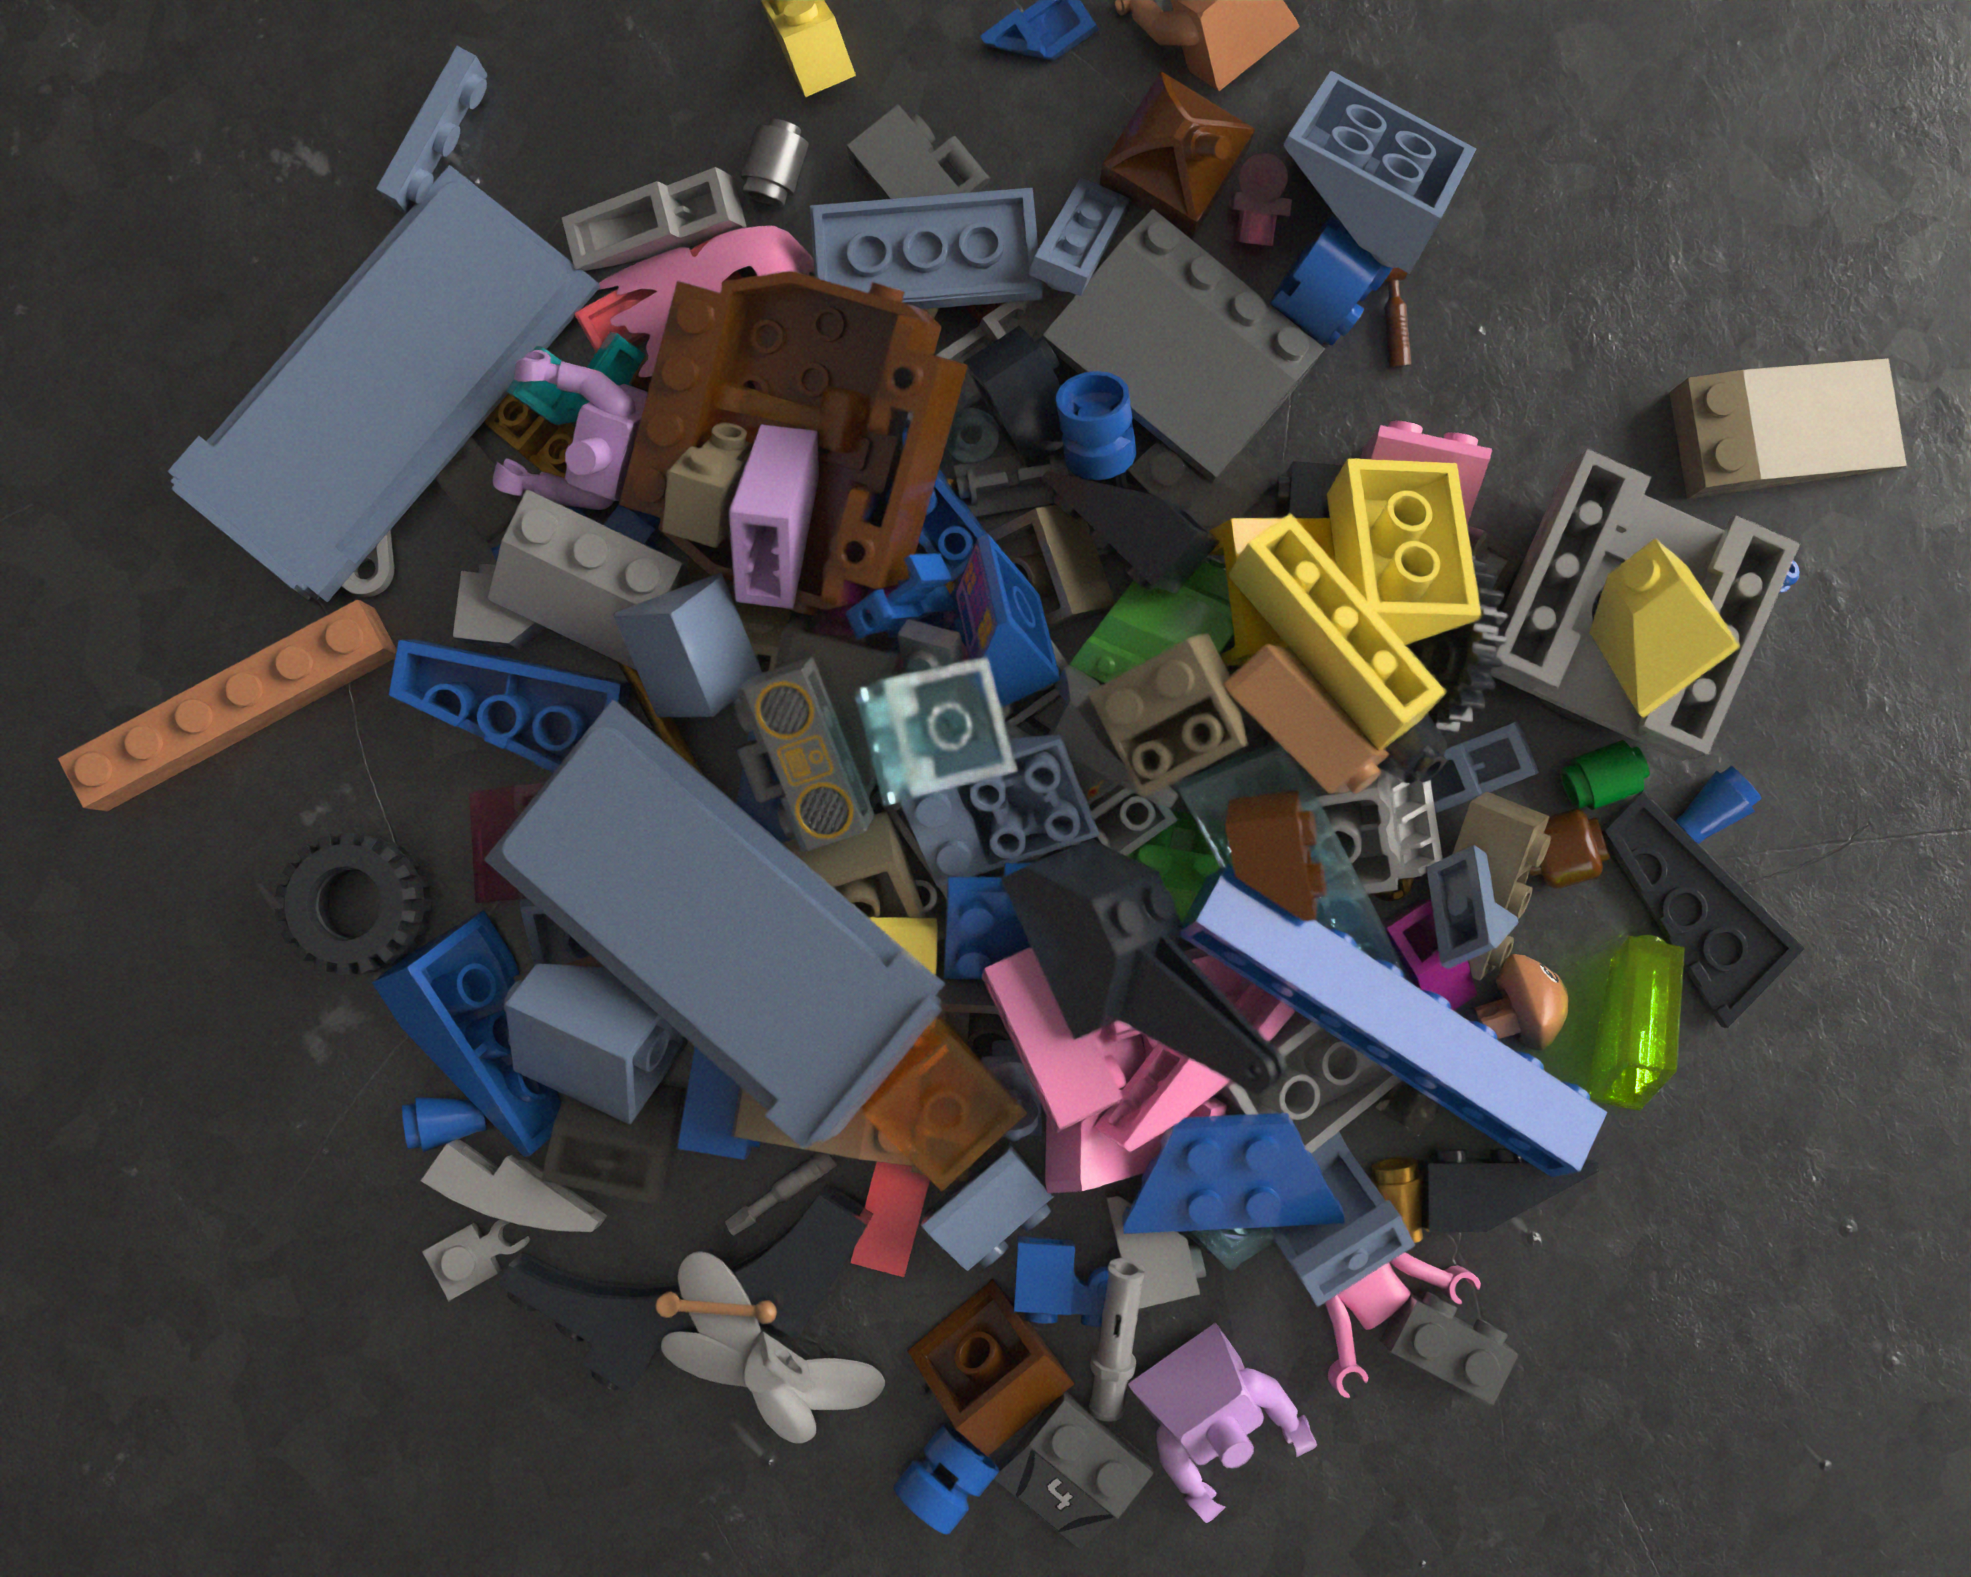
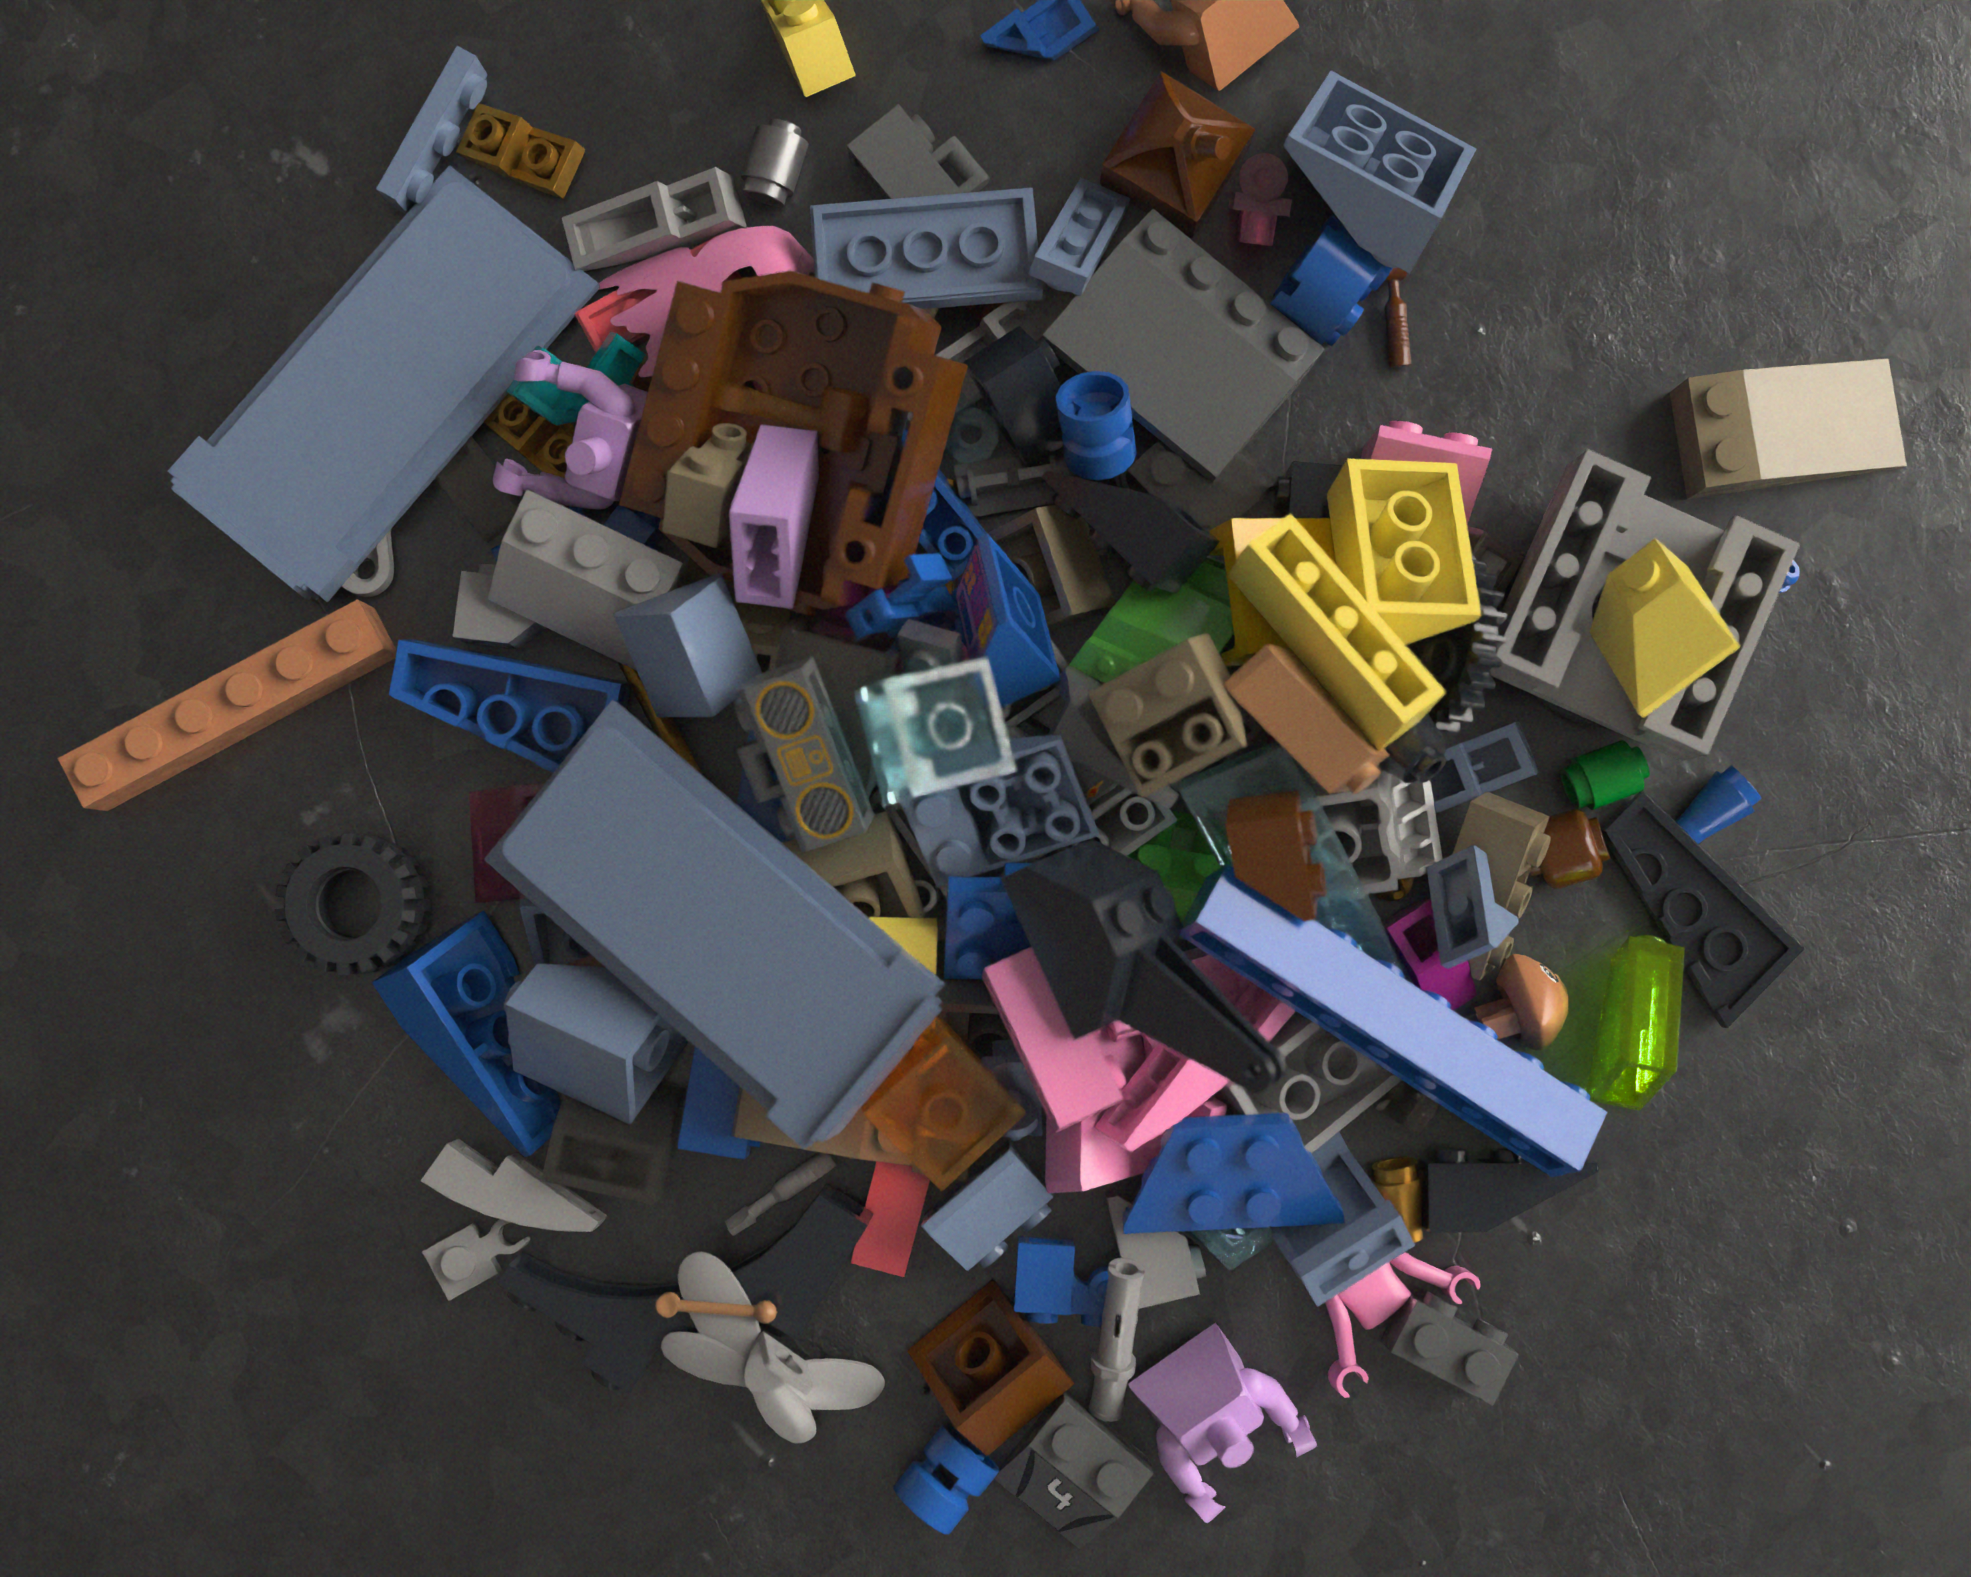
blue cone [402,1097,487,1153] -> none
none -> pearl gold slope [456,103,585,199]

